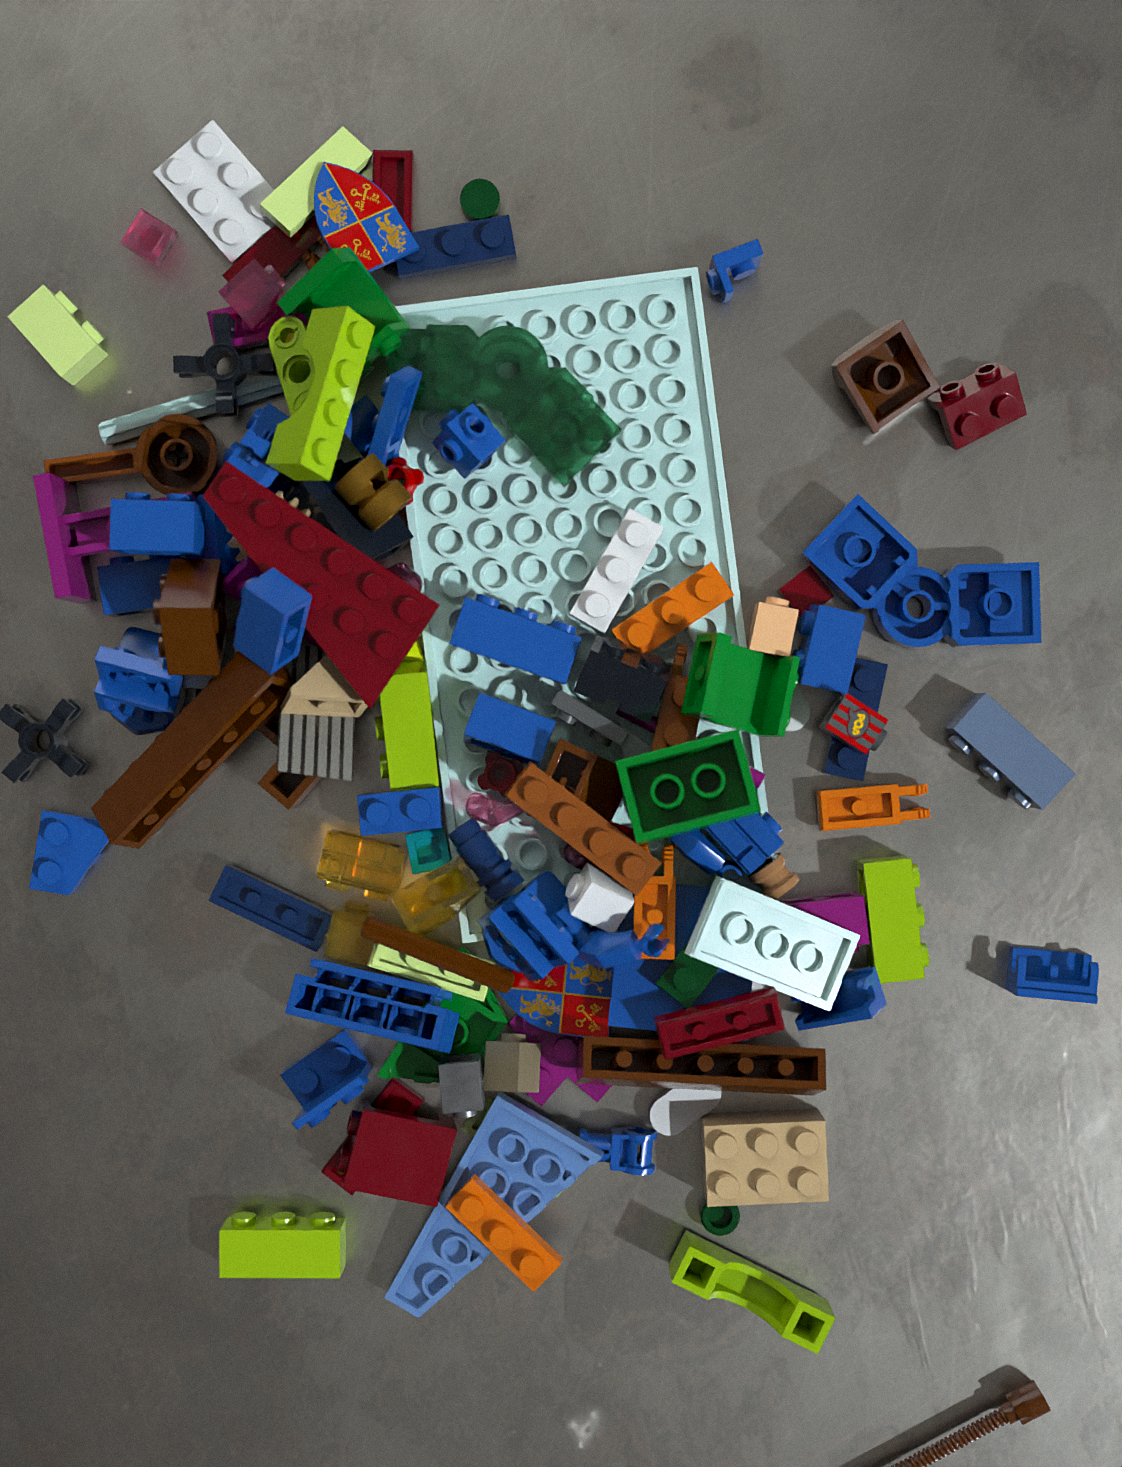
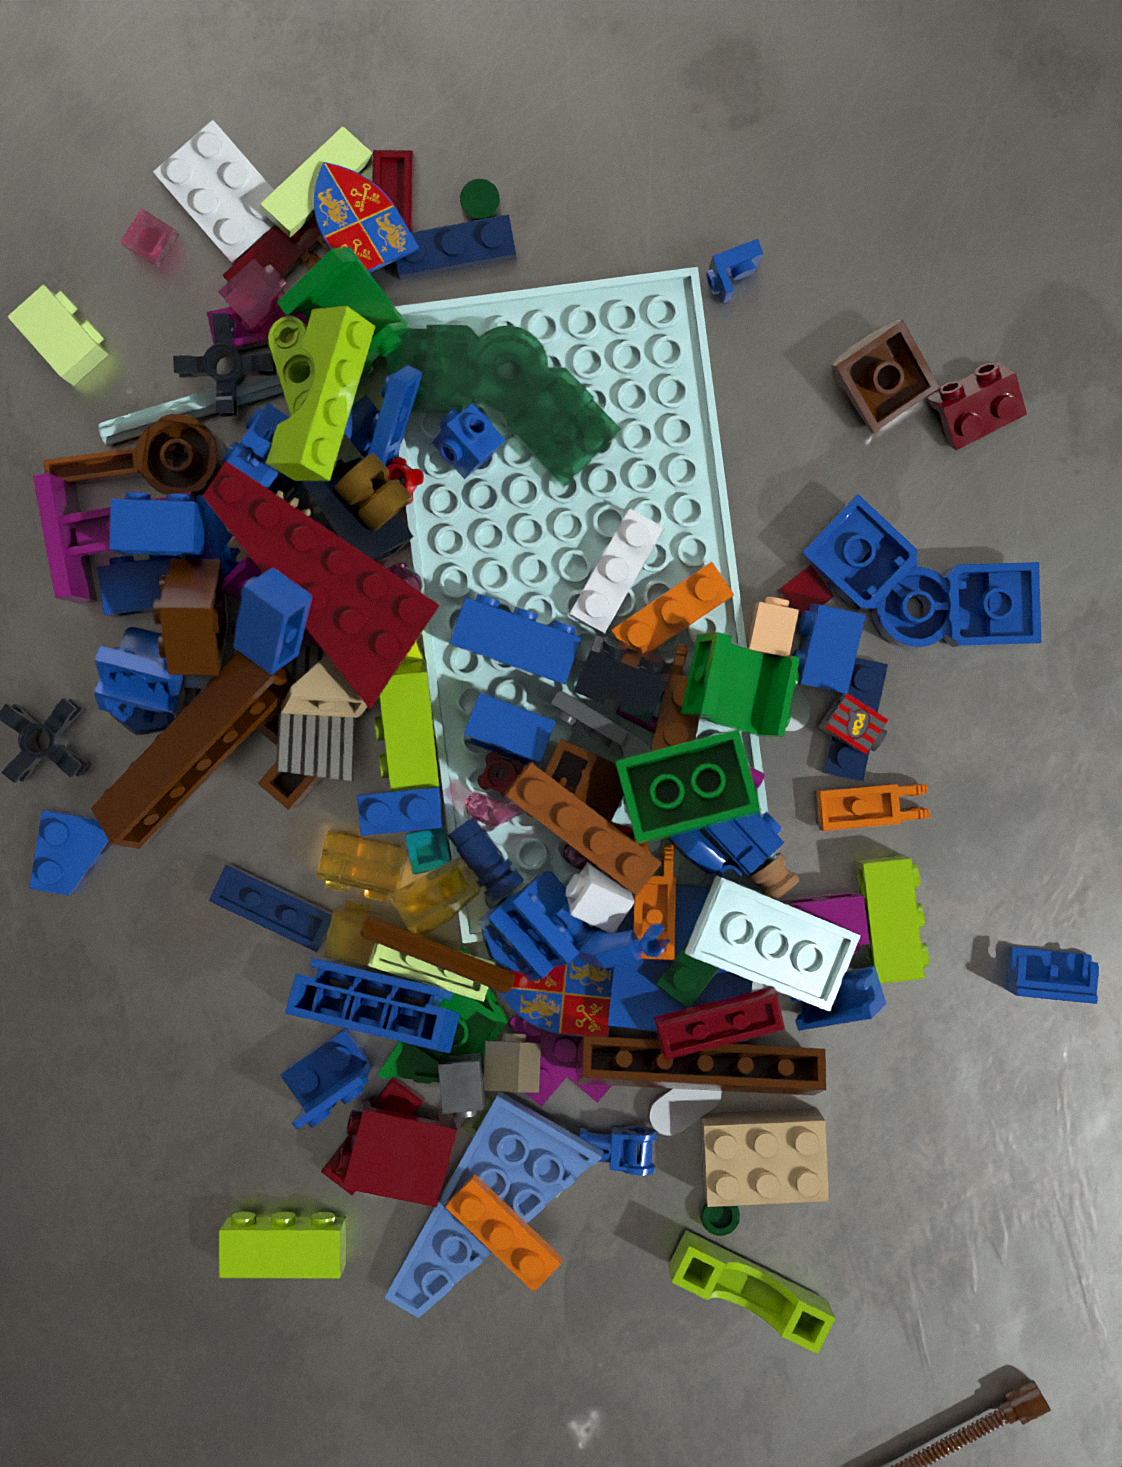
sand blue brick [944,693,1076,810] -> none

